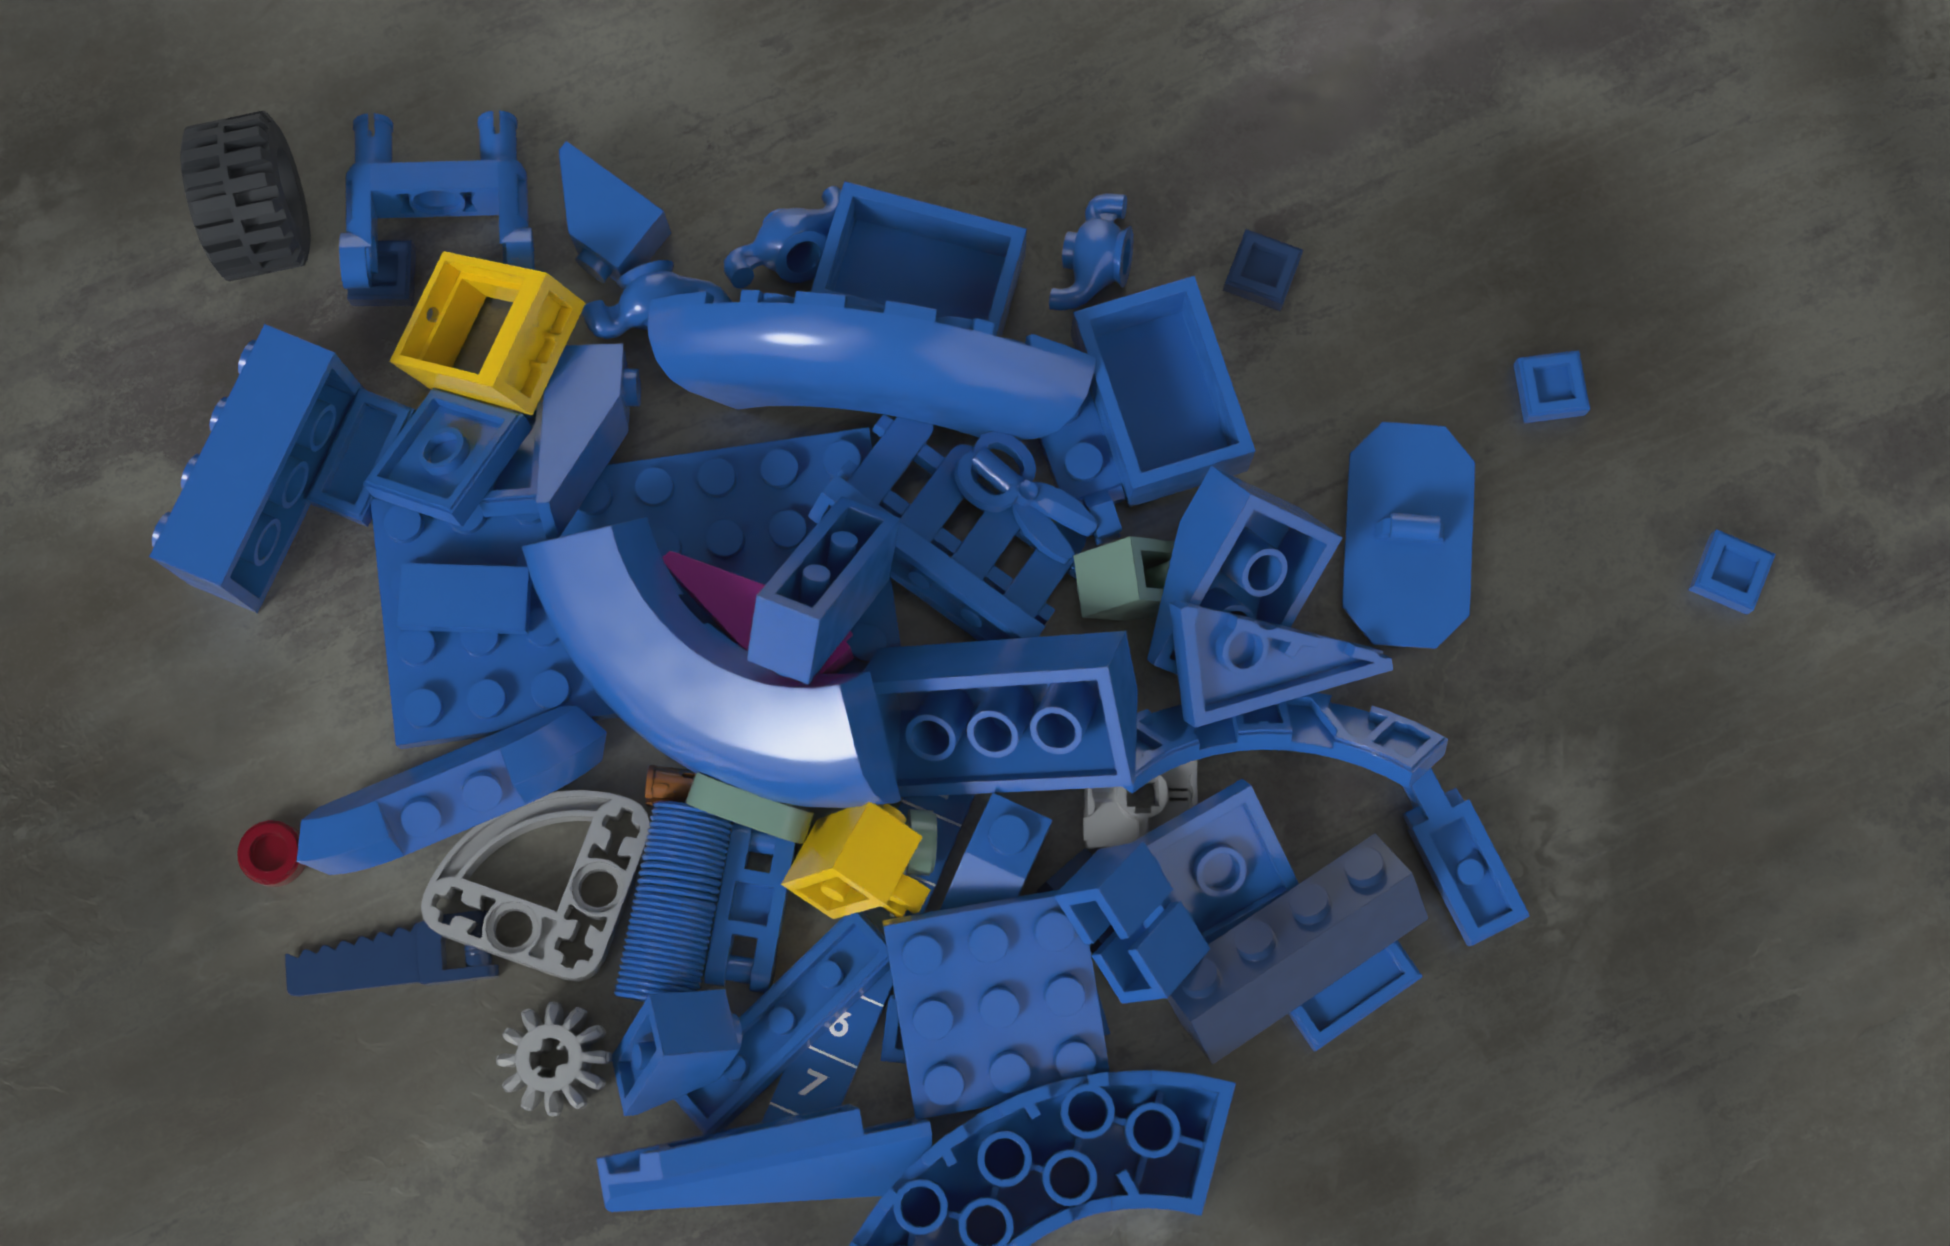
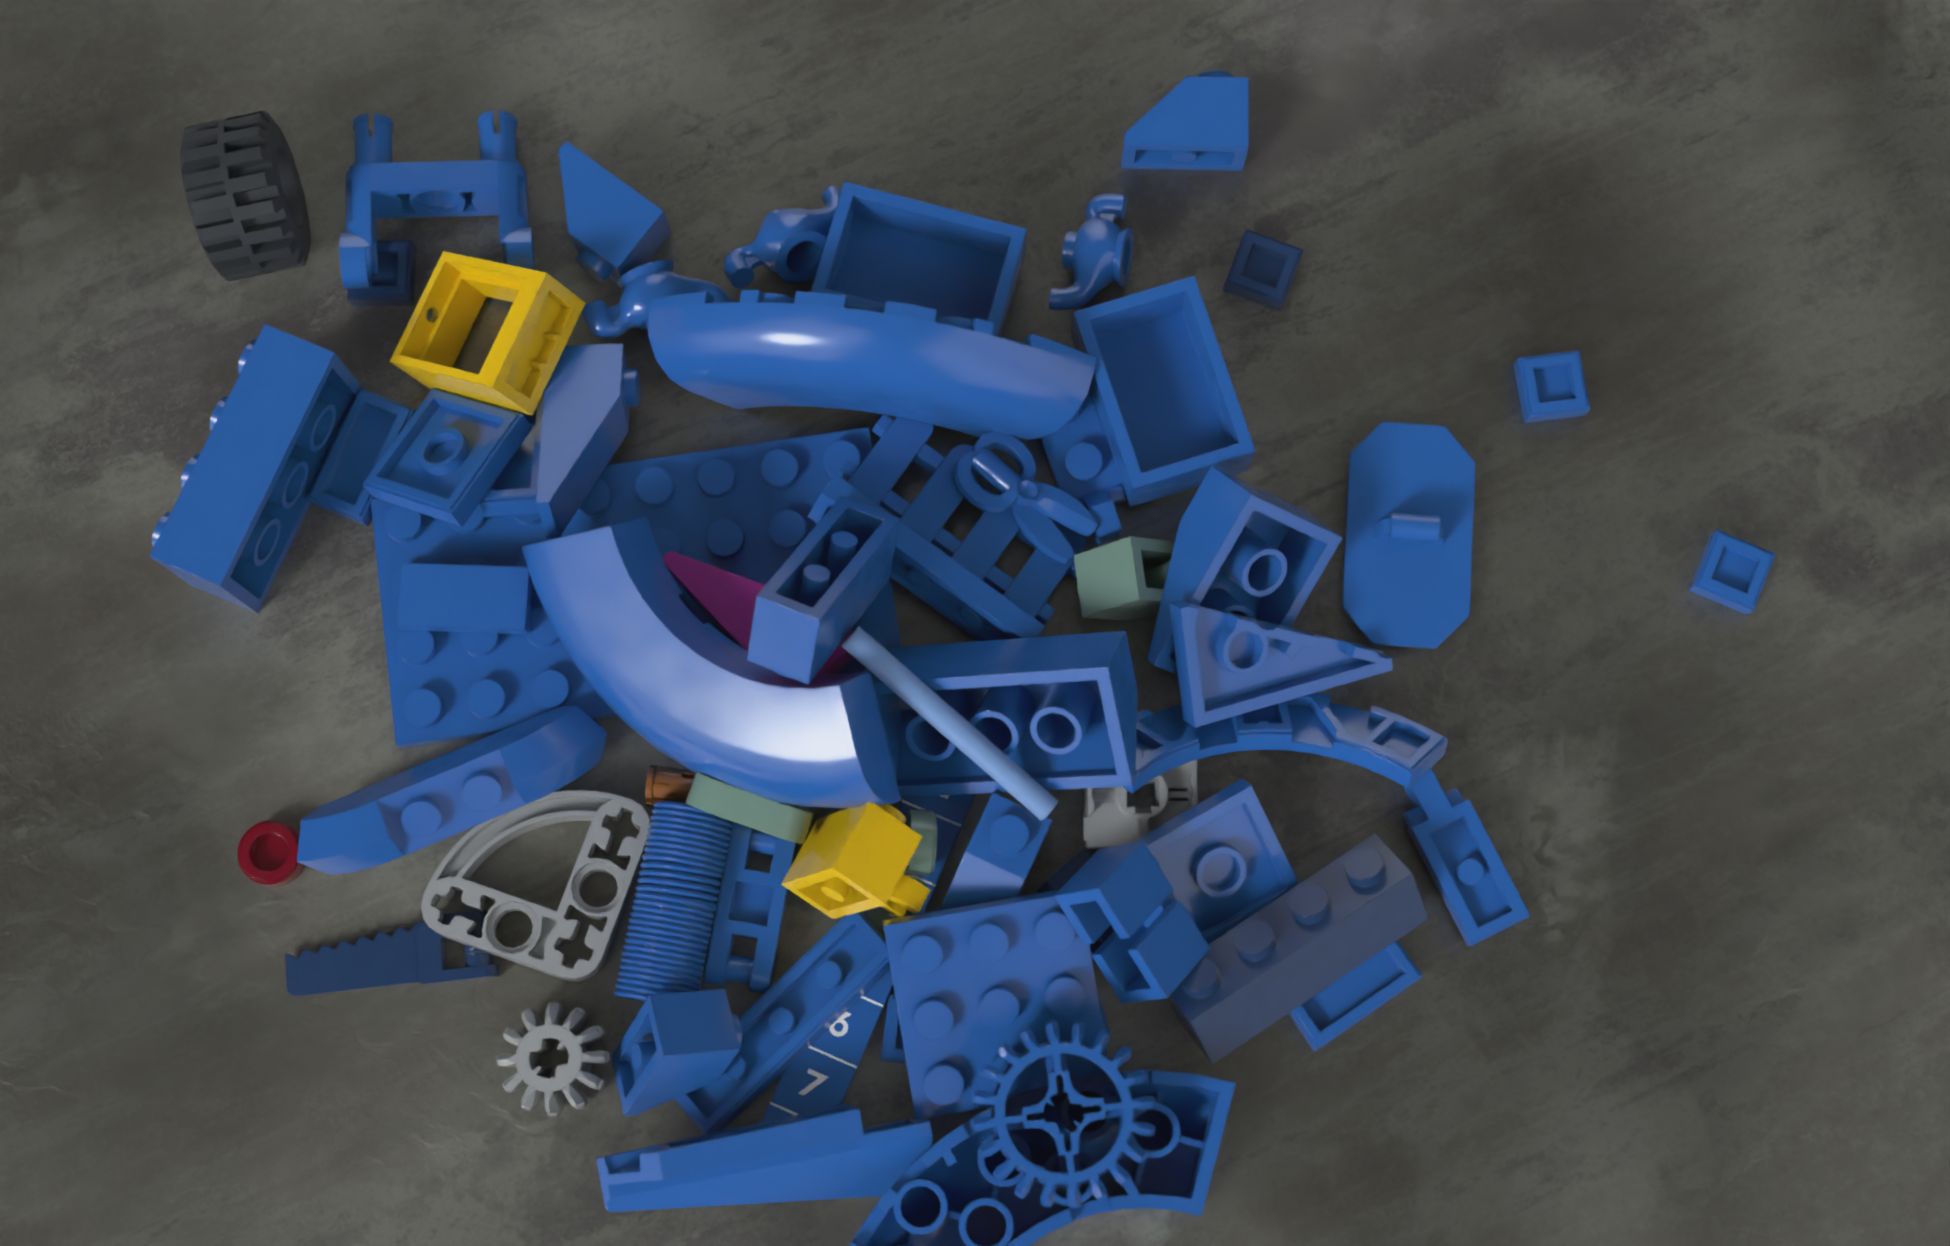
none -> medium blue bar [841,626,1058,820]
none -> blue gear [971,1020,1155,1208]
none -> blue slope [1121,71,1249,171]

